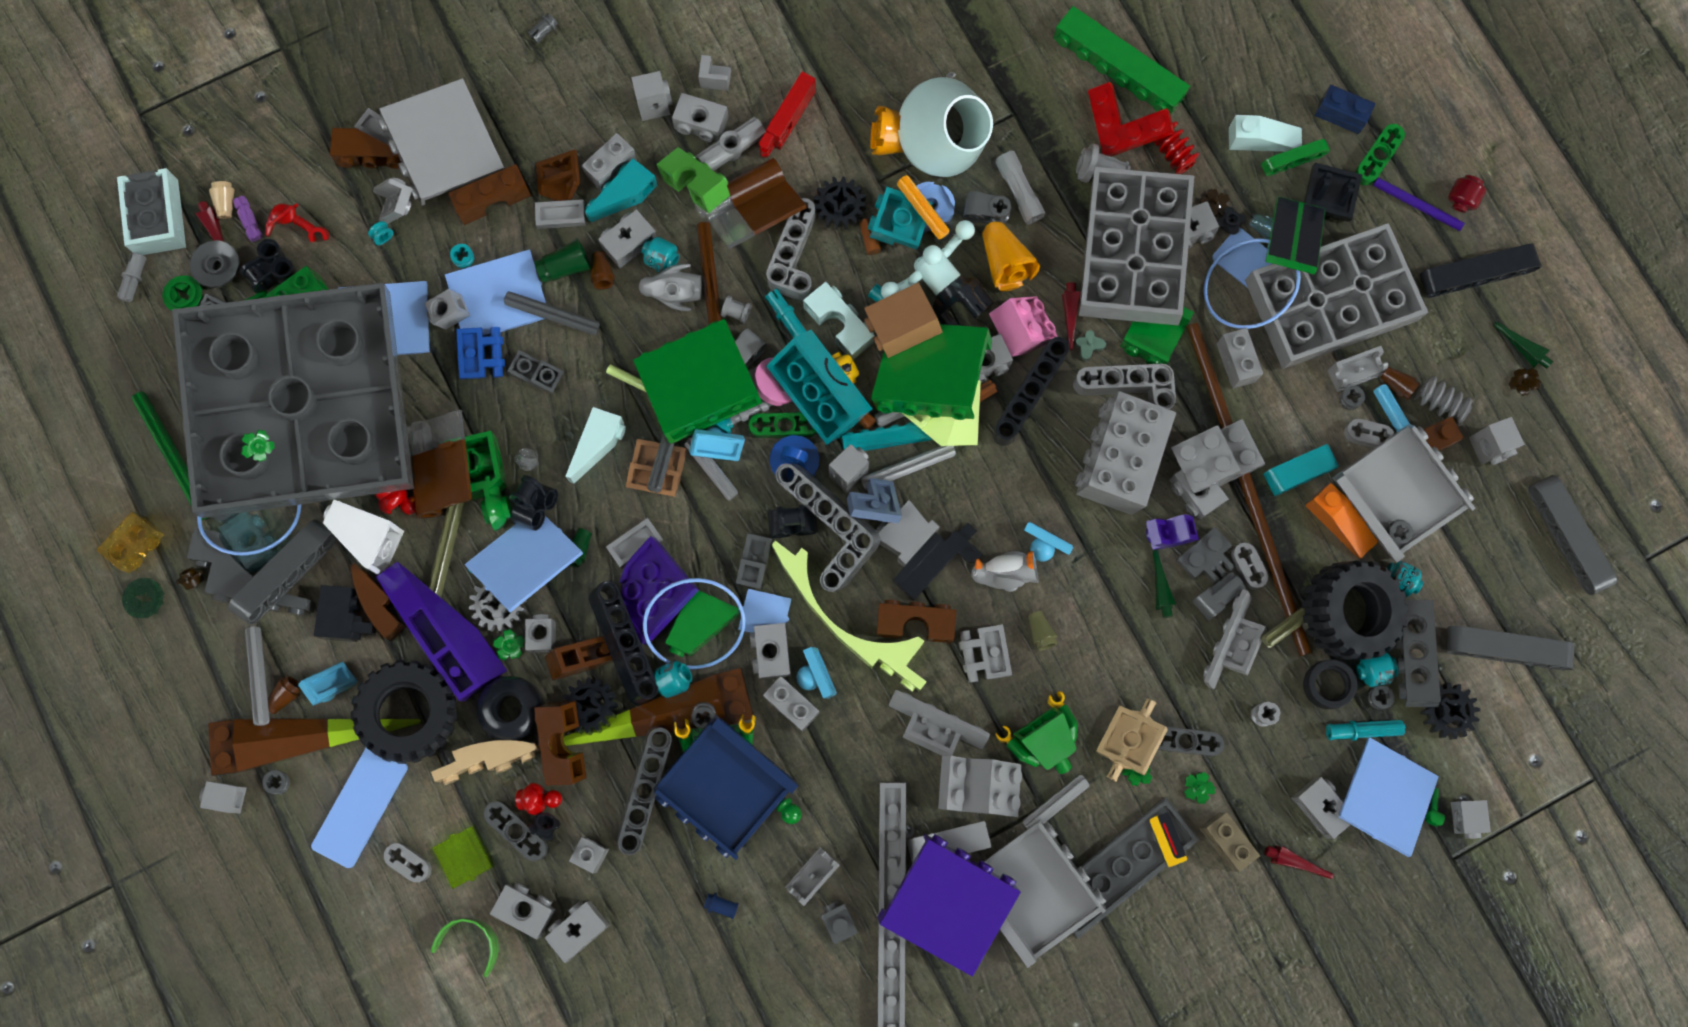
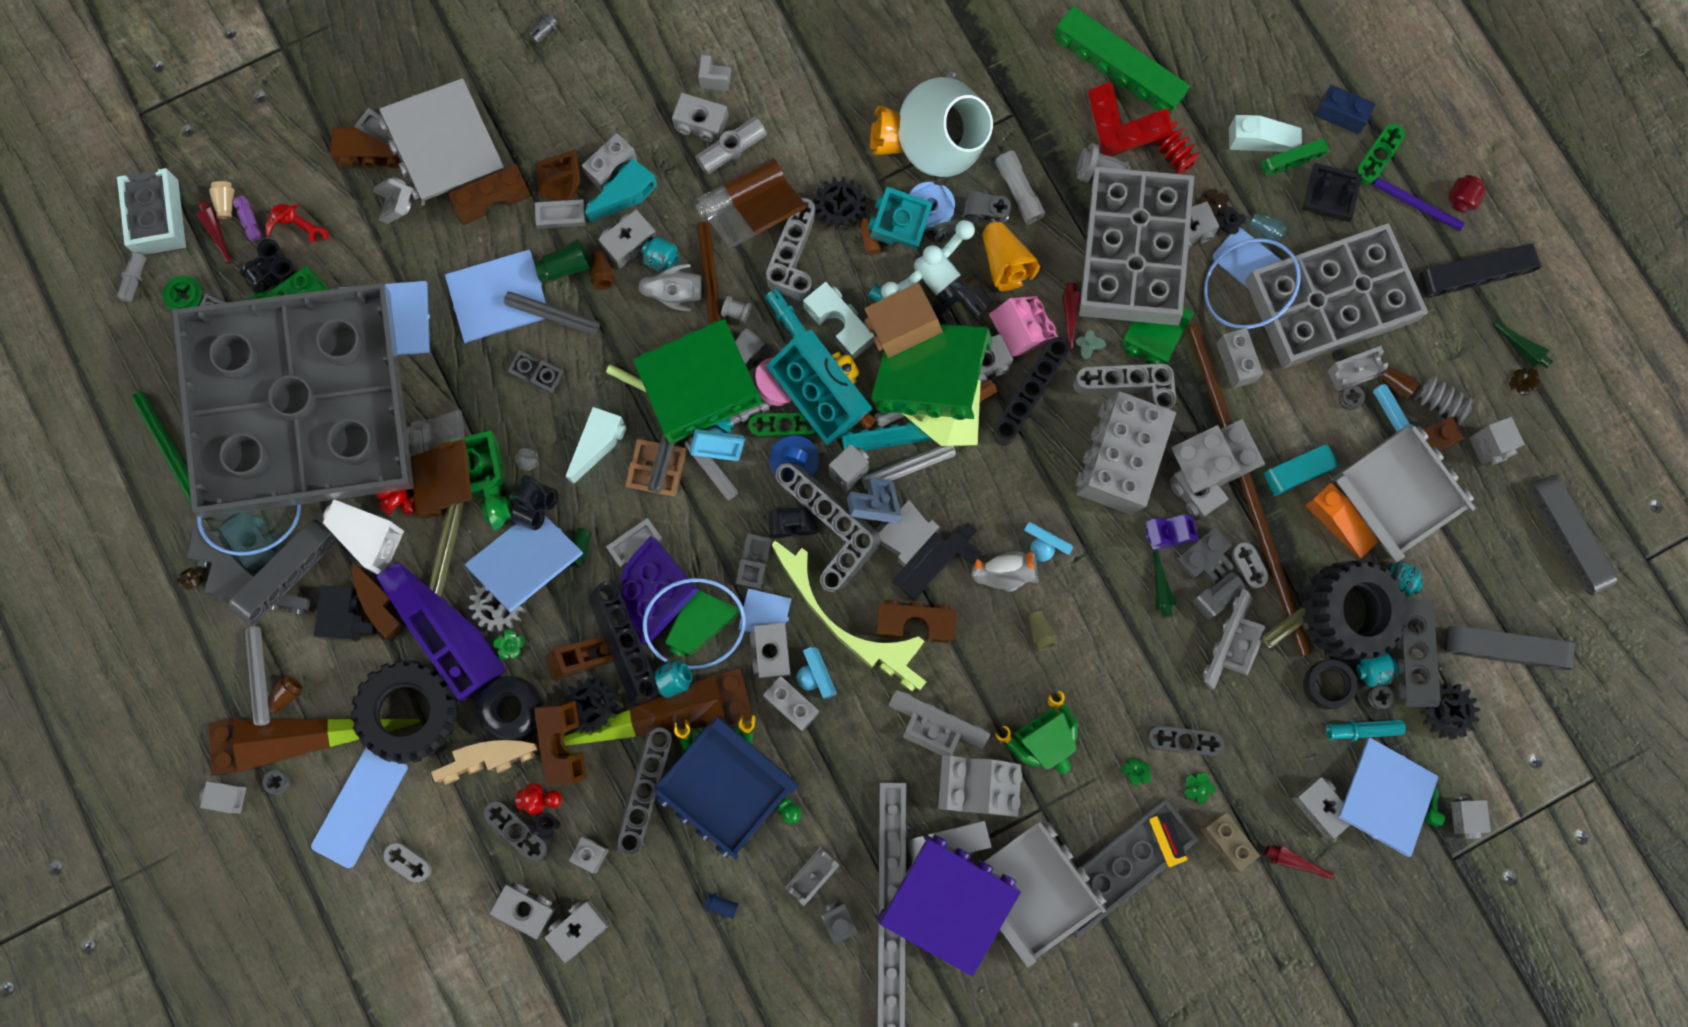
clear yellow brick [96,511,164,573] -> none
clear green gear [122,578,165,618] -> none
dark grey dish [190,240,240,288] -> none
green plant [241,429,275,462] -> none
medium azure tile [298,662,358,706] -> none
teal bush [368,221,394,245] -> none
light grey brick [425,289,470,330] -> none
bright green piece [431,918,499,978] -> none
clear neon green piece [432,826,493,889] -> none
teal bush [450,244,474,269] -> none
blue plate [456,327,505,380] -> none
light grey brick [525,614,556,653] -> none
light grey brick [631,71,673,121] -> none
bright green arch [656,147,730,213] -> none
dark grey bush [692,702,716,729] -> none
red hinge [759,71,816,158] -> none
light orange axle [897,175,949,239] -> none
light grey plate [959,624,1012,683] -> none
light grey axle [1023,775,1089,829] -> none
tan plate [1096,698,1168,782] -> none
light grey bush [1251,702,1281,727] -> none
black tile [1265,196,1326,274] -> none
light grey beam [1344,419,1394,448] -> none
dark grey bush [1387,519,1413,544] -> none

